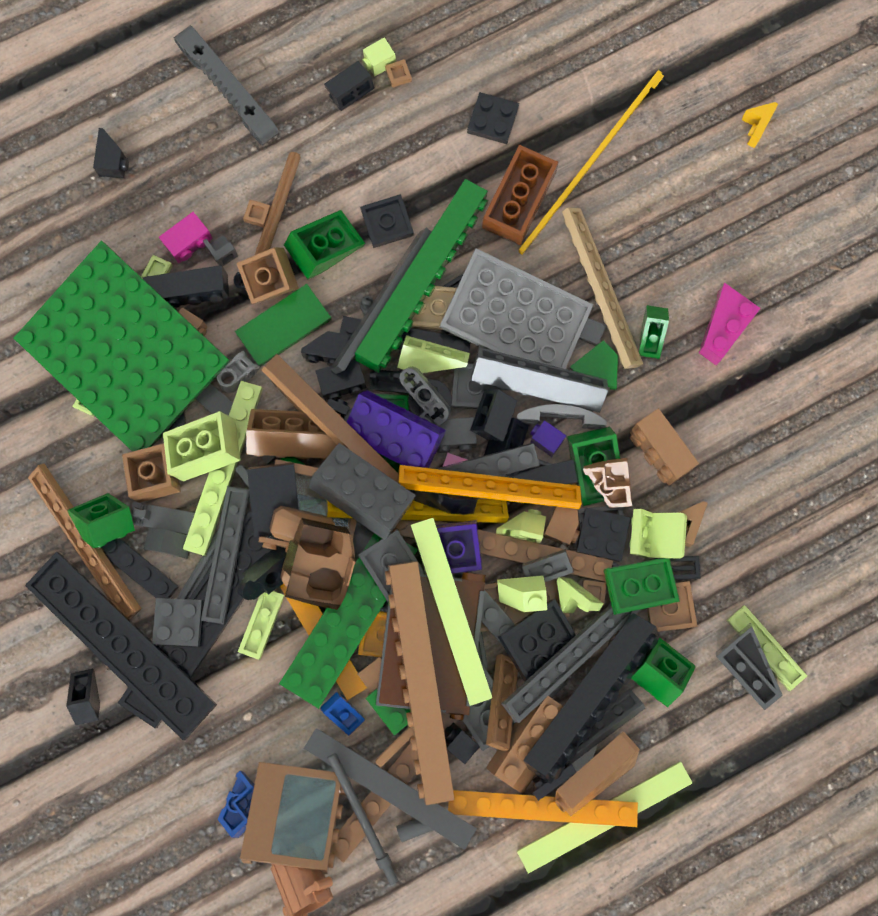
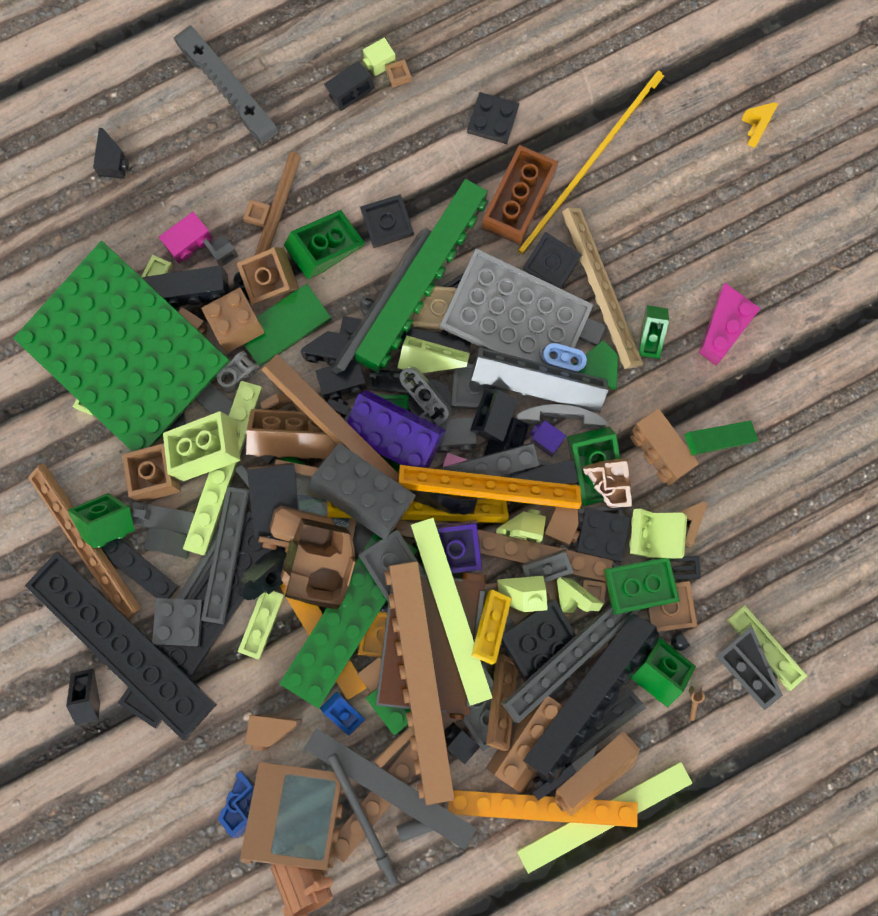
none -> medium nougat brick [201,288,265,353]
none -> medium nougat slope [245,714,302,751]
none -> medium nougat tile [260,394,292,410]
none -> yellow plate [471,589,512,665]
none -> black plate [522,232,583,289]
none -> light blue plate [542,343,587,372]
none -> black hinge [671,631,690,651]
none -> green tile [684,420,758,456]
none -> medium nougat hand [689,686,705,721]

